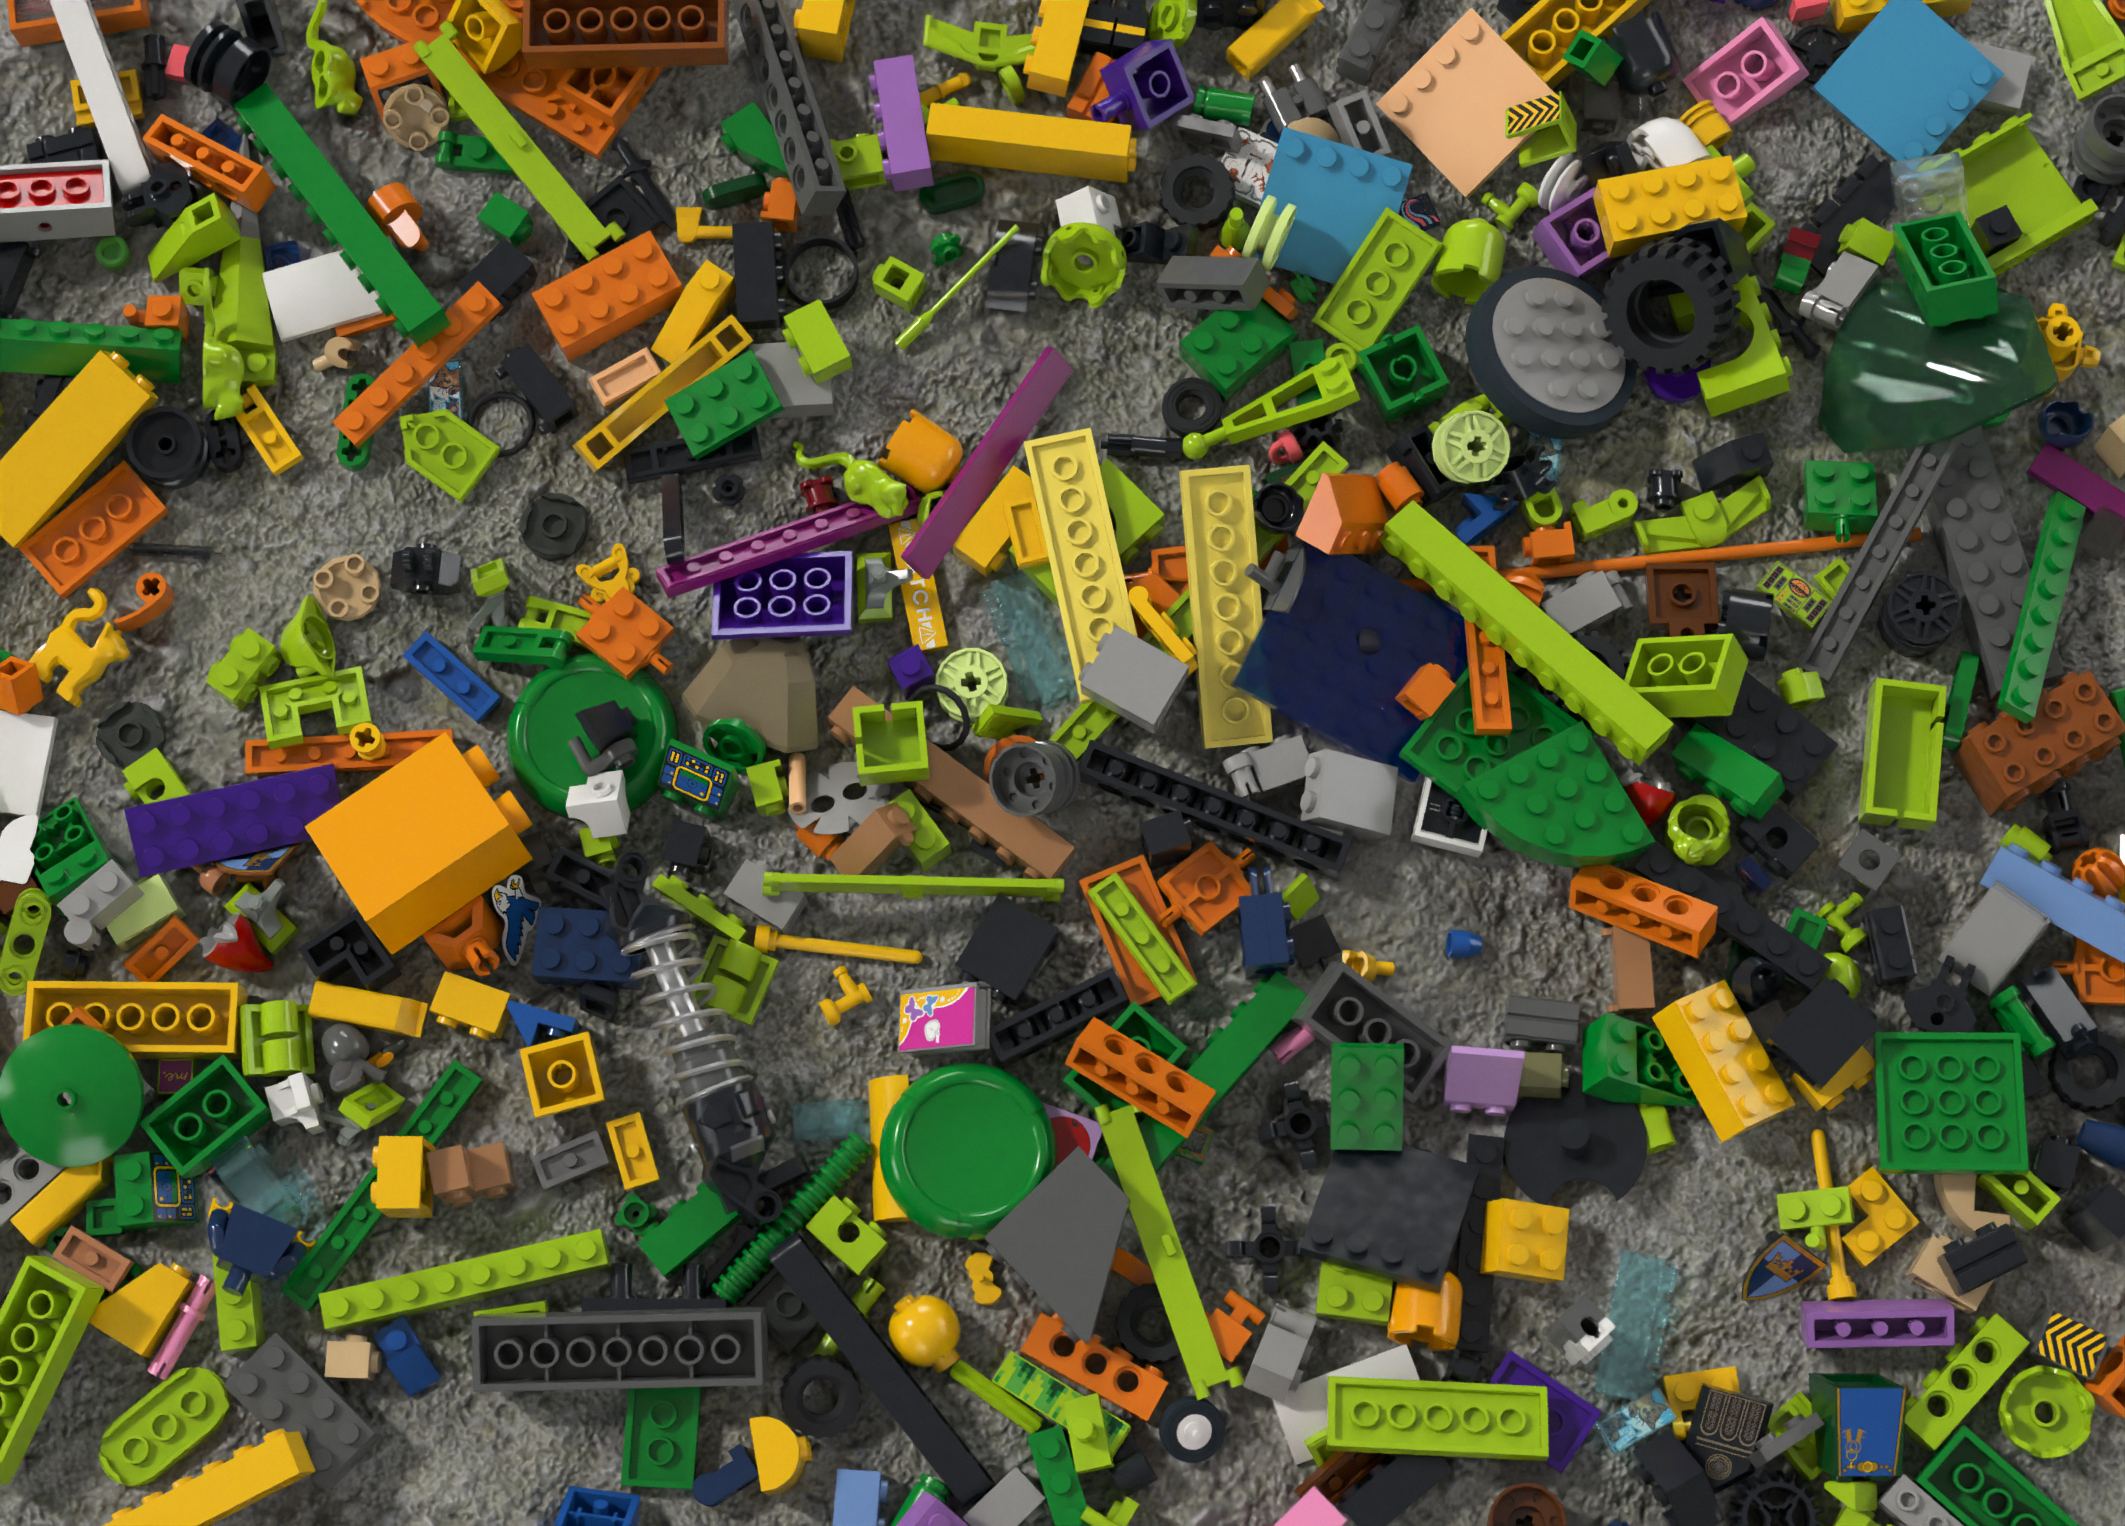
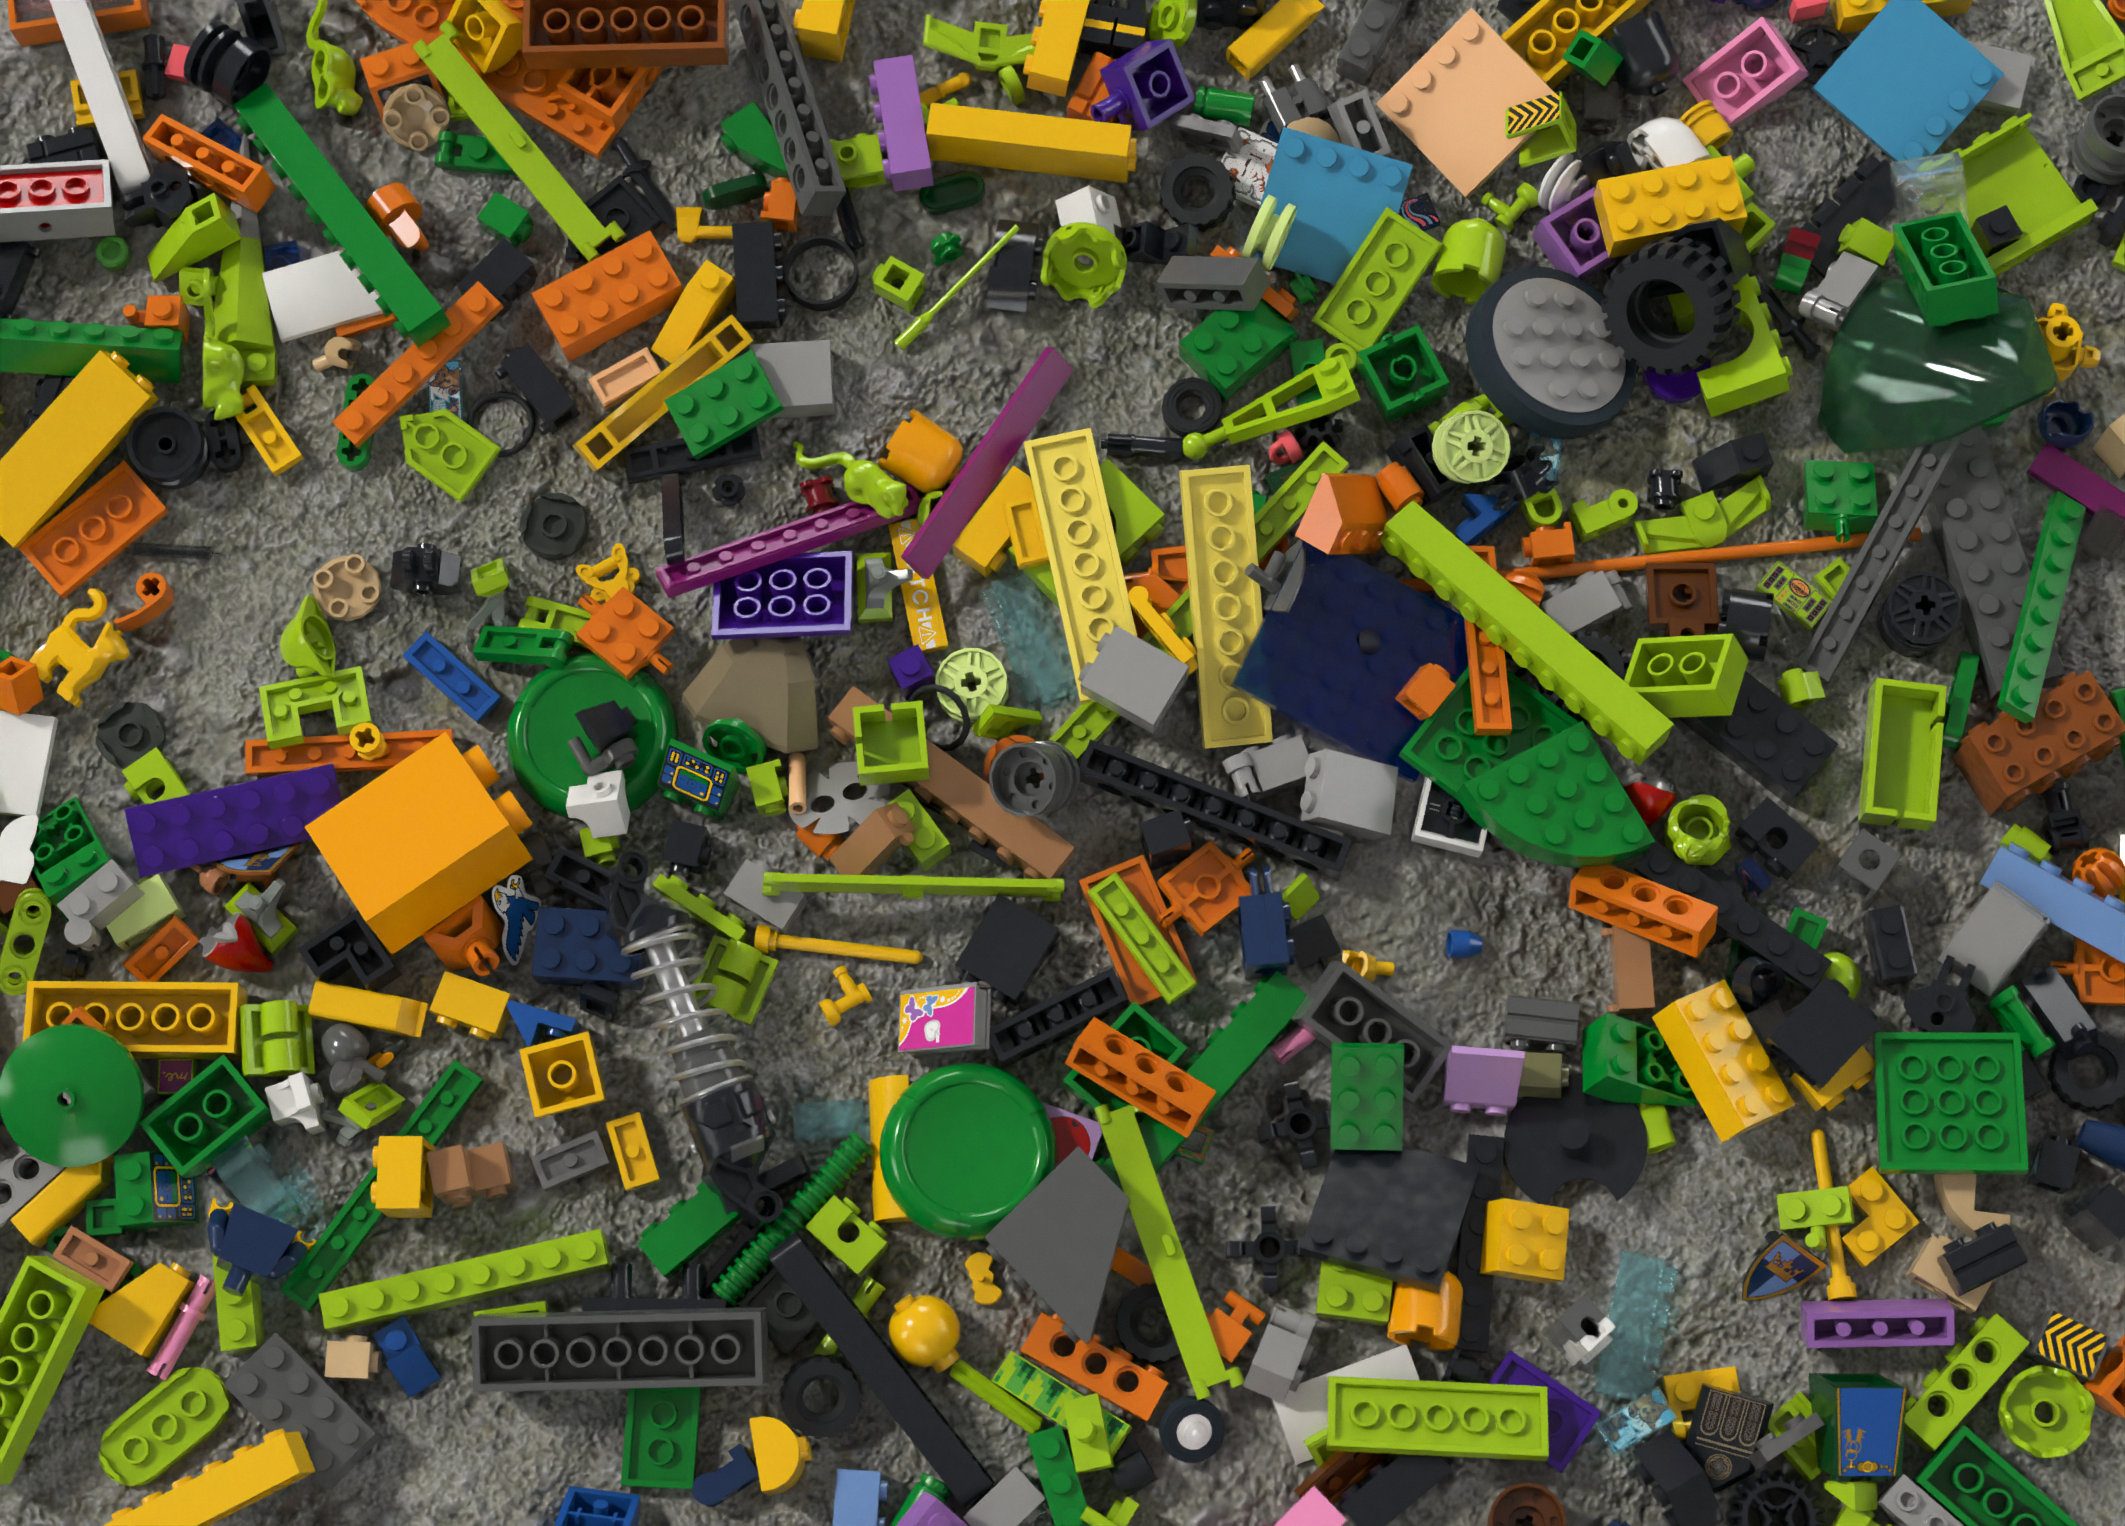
lime brick [205,627,283,711] -> none
green plate [615,1194,658,1236] -> none
lime brick [782,299,853,385] -> none
lime cone [1219,207,1251,250] -> none
black hair [1253,482,1304,535] -> none
green brick [1671,723,1785,821] -> none
lime piece [1816,892,1868,954] -> none
lime brick [1976,1171,2061,1231] -> none

